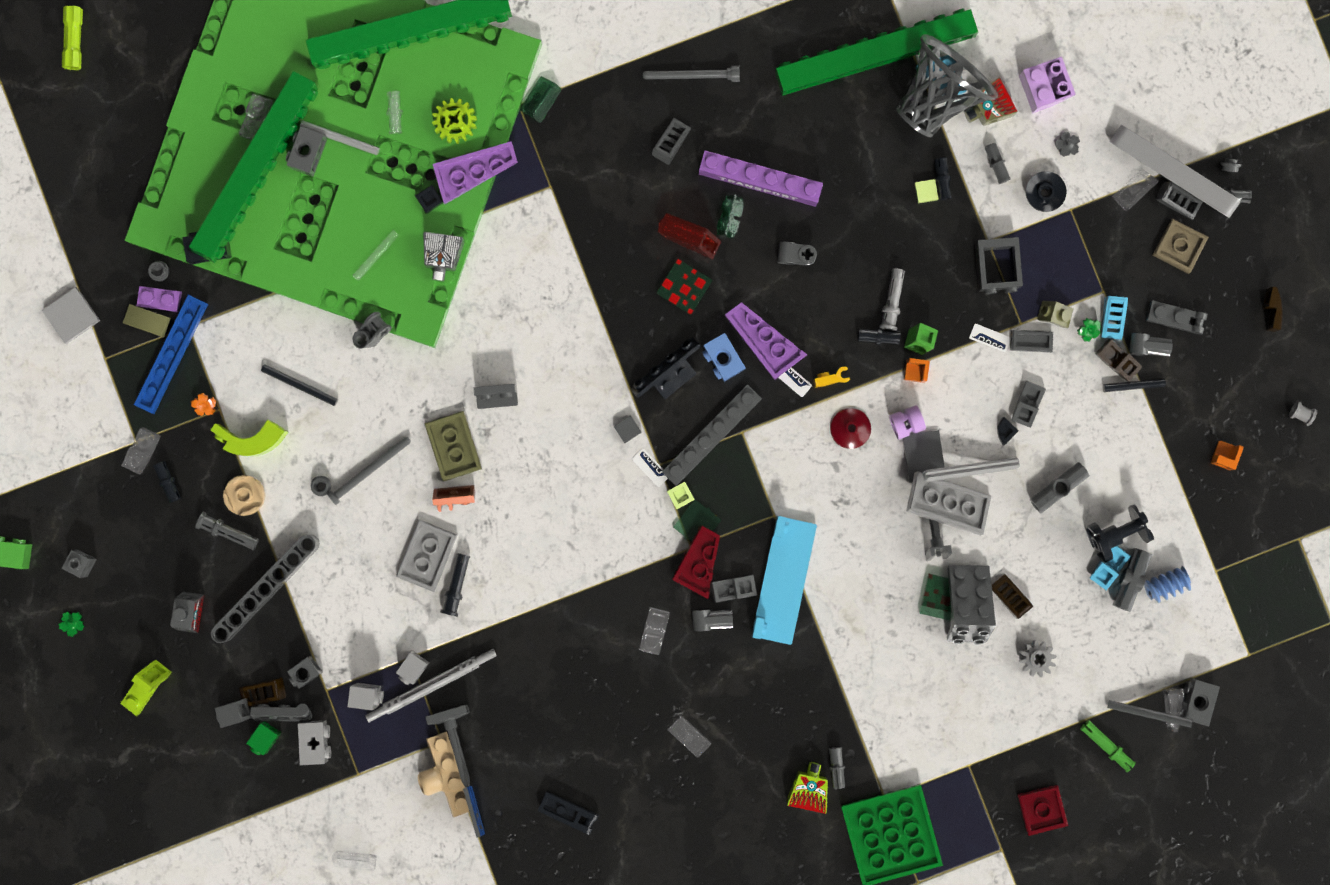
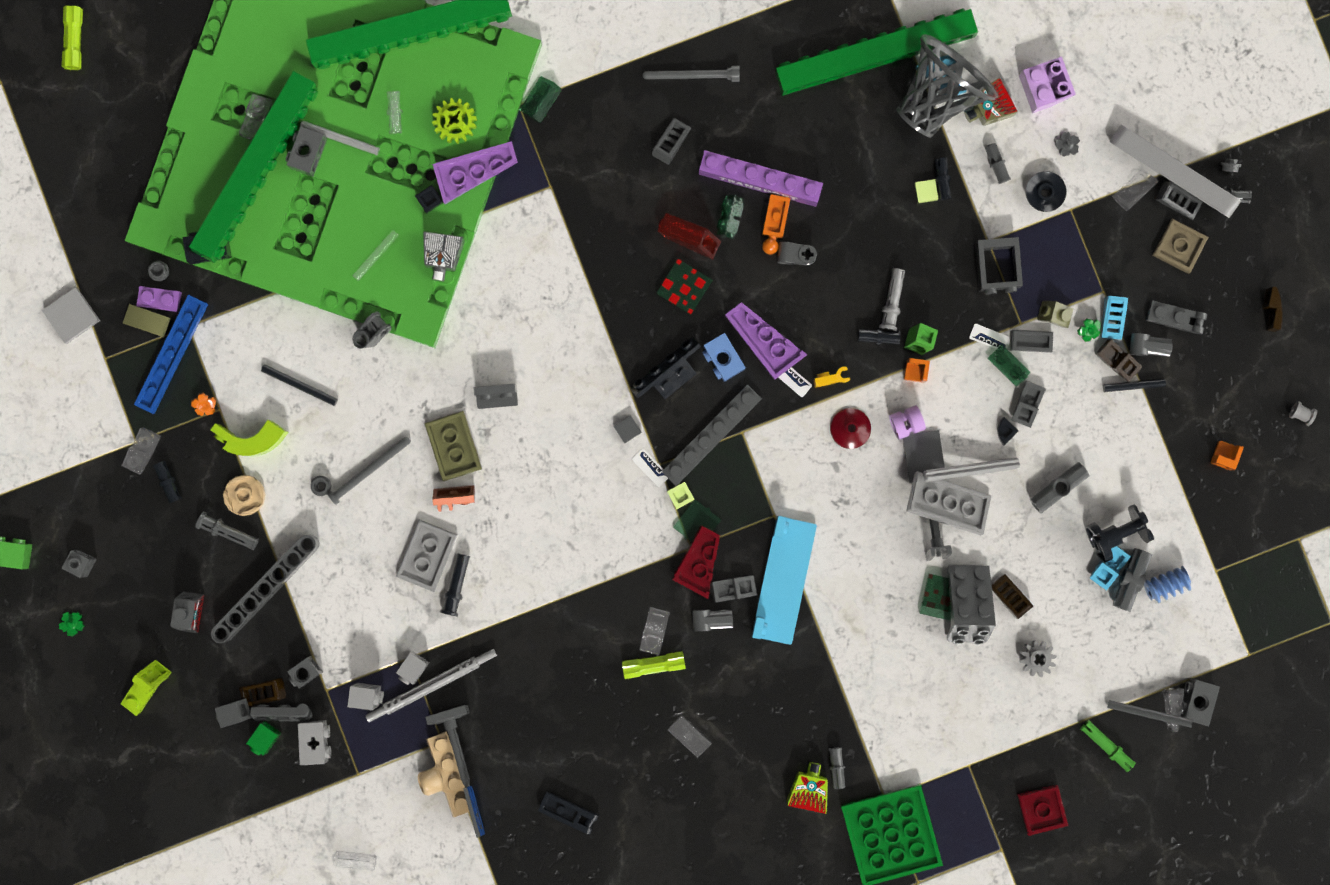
none -> lime axle [622,651,686,679]
none -> orange plate [762,194,790,255]
none -> clear green hinge [987,344,1031,387]

